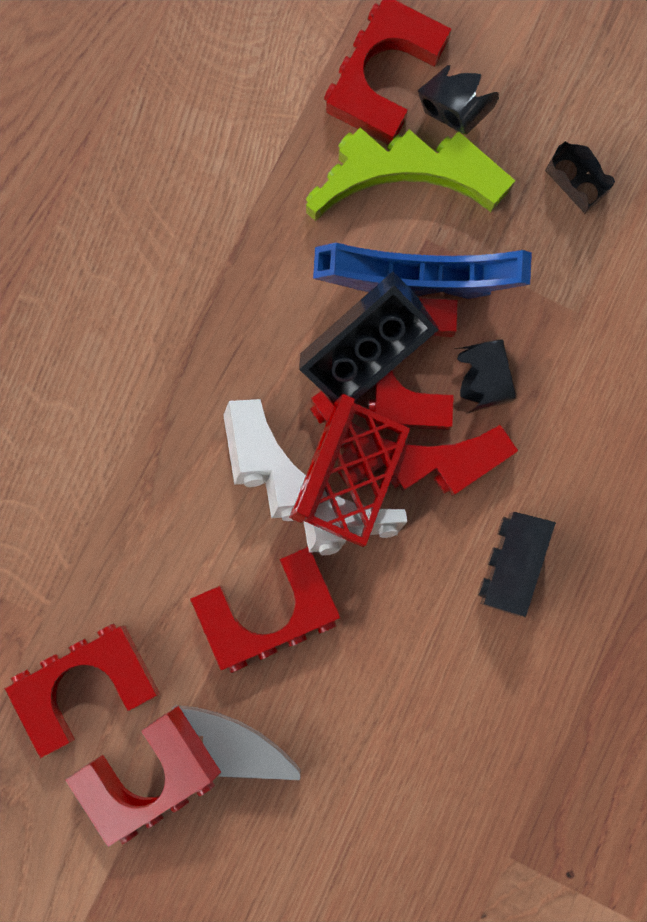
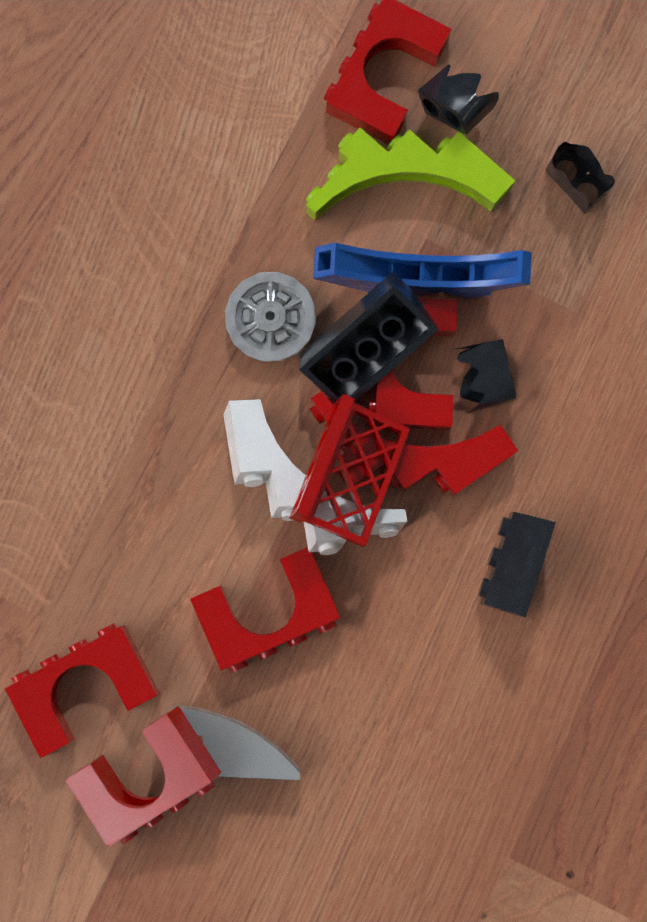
none -> flat silver piece [225,272,316,362]

